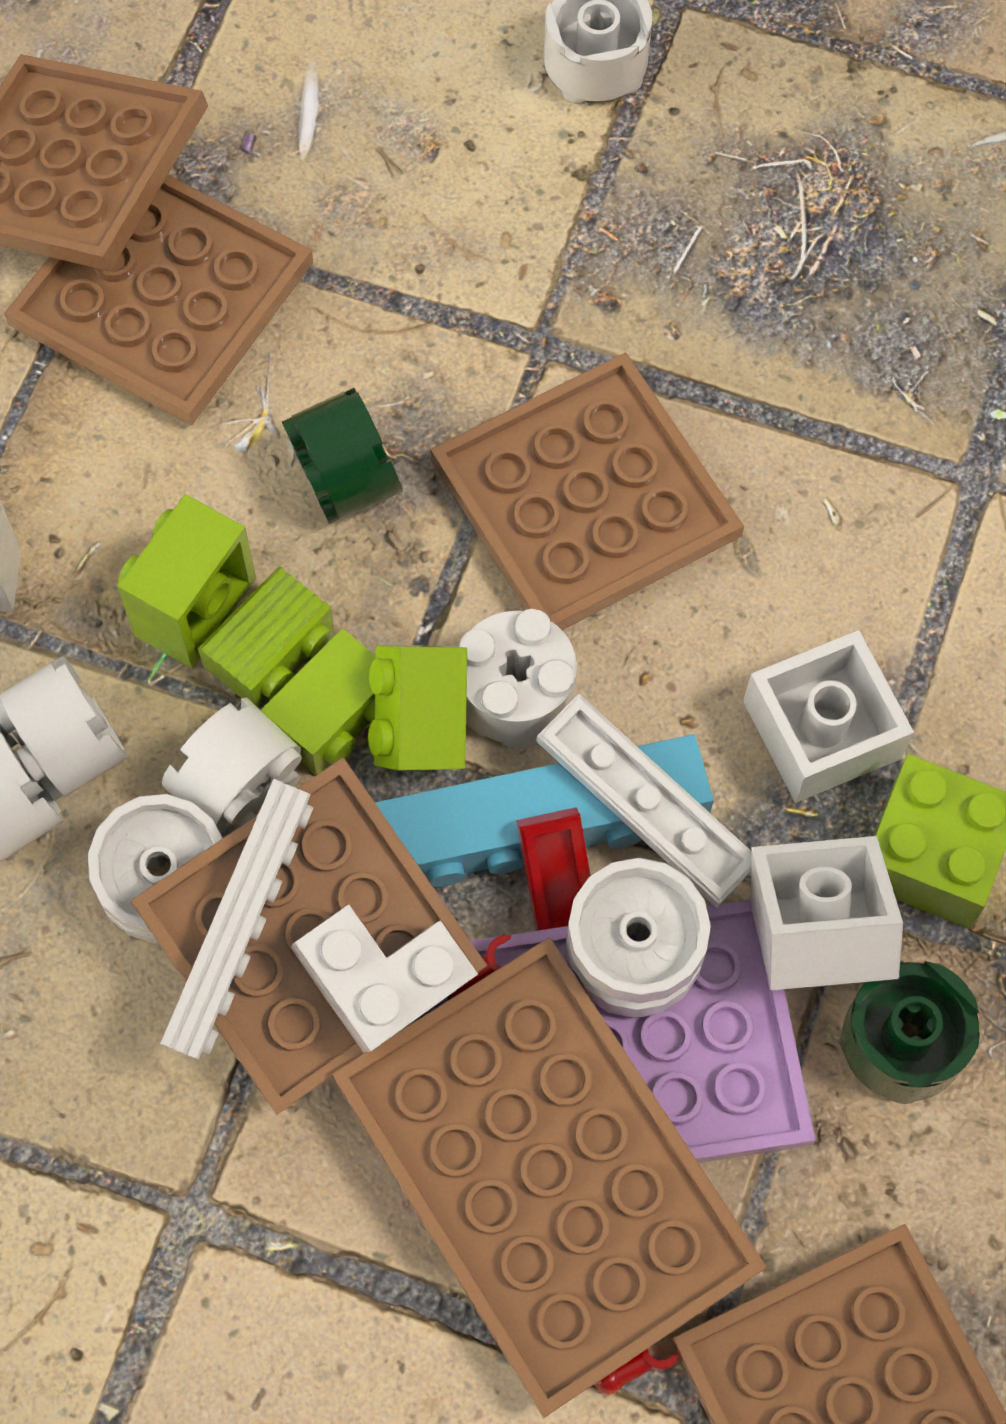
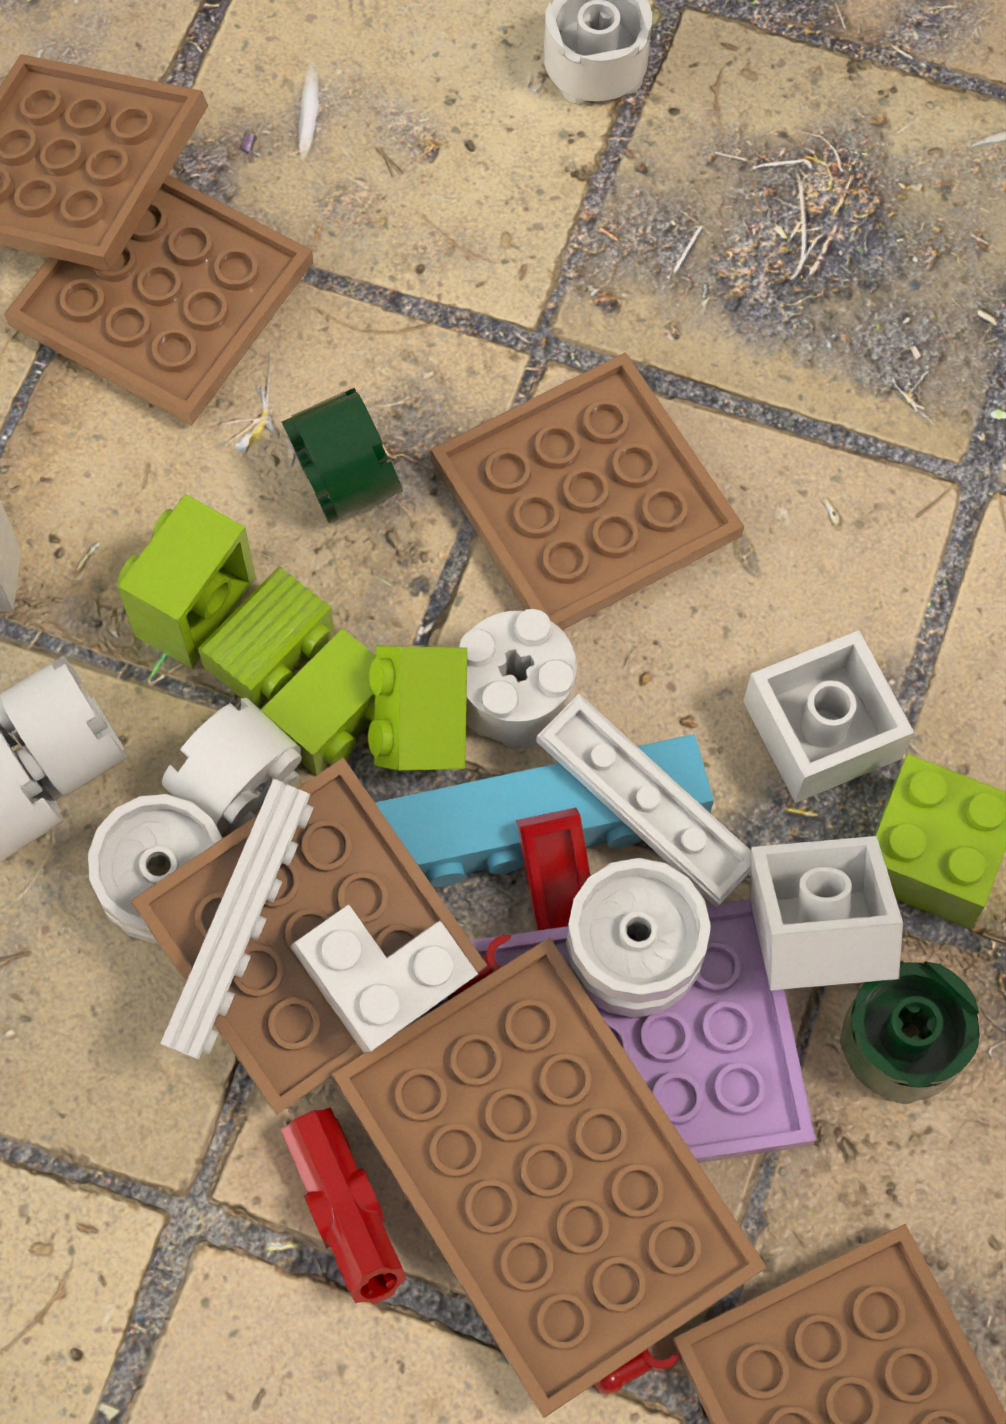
none -> red piece [280,1107,407,1304]

